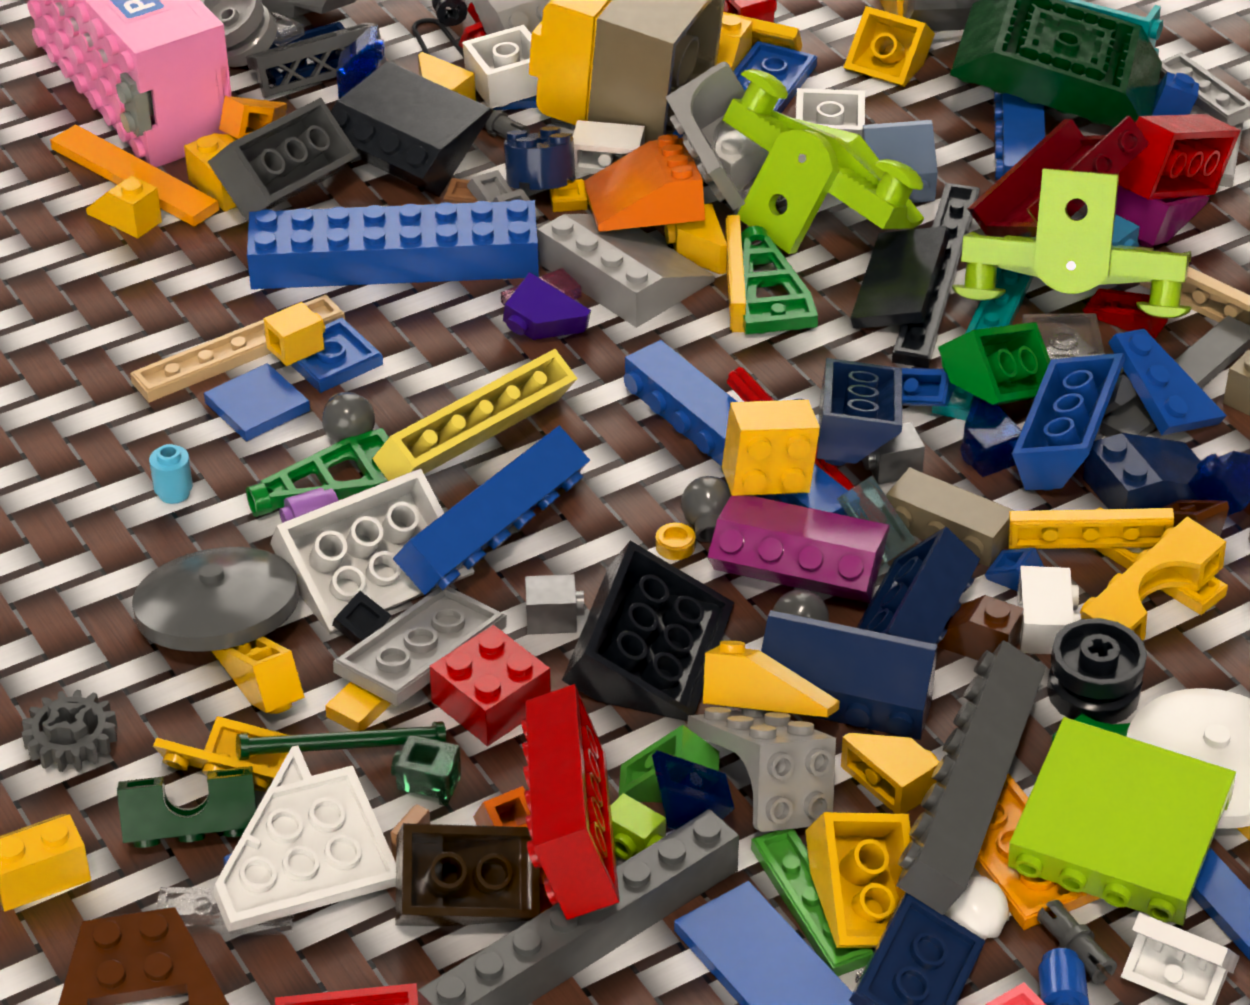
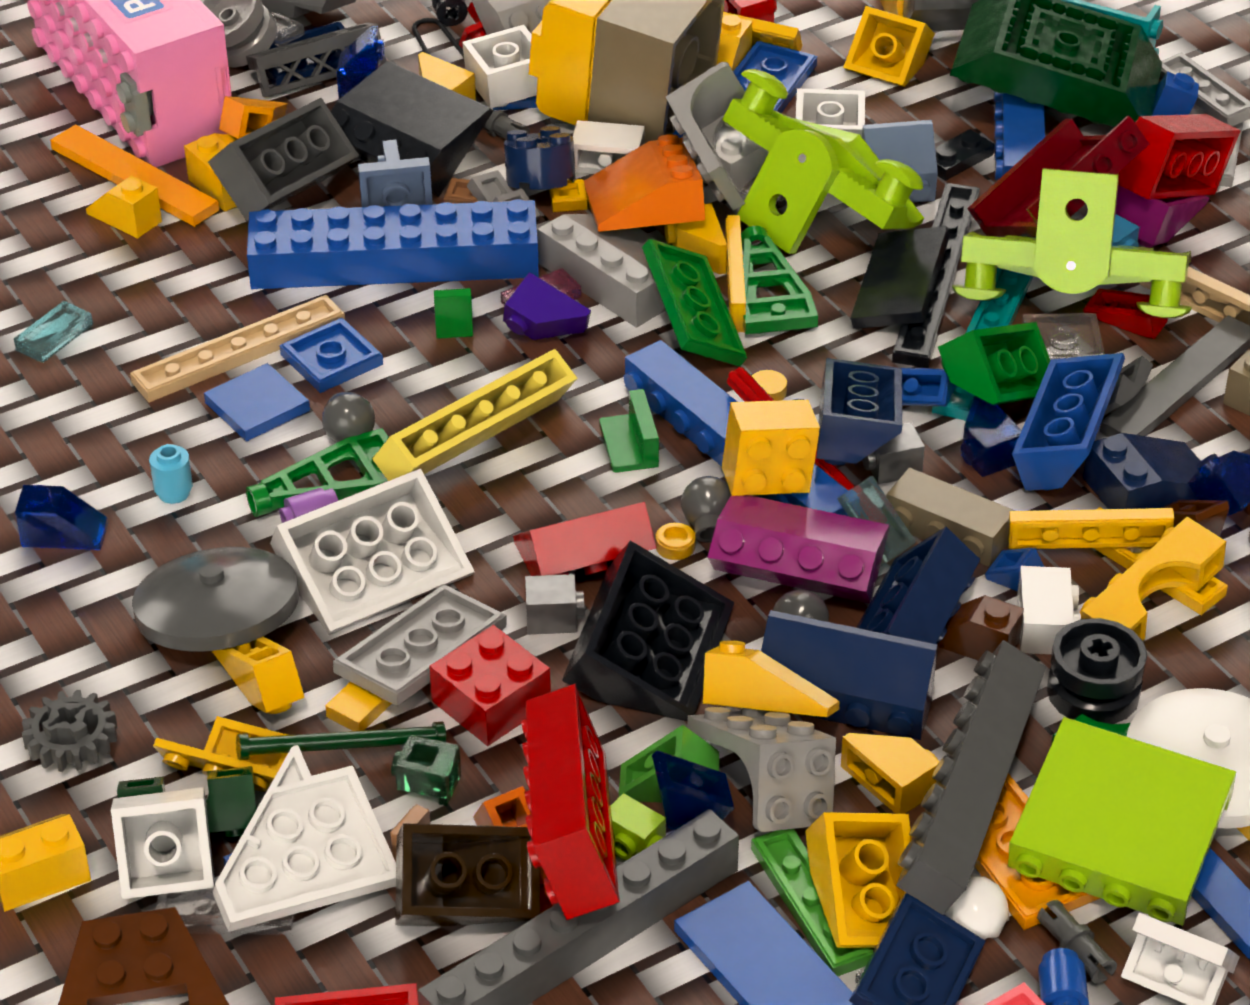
yellow brick [263,302,325,366] -> none
black plate [332,591,392,645] -> none
blue brick [393,425,590,595] -> none
blue wing [1108,329,1227,436] -> none
none -> clear light blue tile [14,301,93,363]
none -> clear blue slope [15,485,108,550]
none -> white brick [111,787,214,899]
none -> sand blue bracket [358,140,432,207]
none -> green slope [434,288,473,339]
none -> slope [513,502,657,576]
none -> panel [599,389,659,473]
none -> green tile [642,239,747,367]
none -> yellow tile [752,370,787,401]
none -> black plate [935,129,994,181]

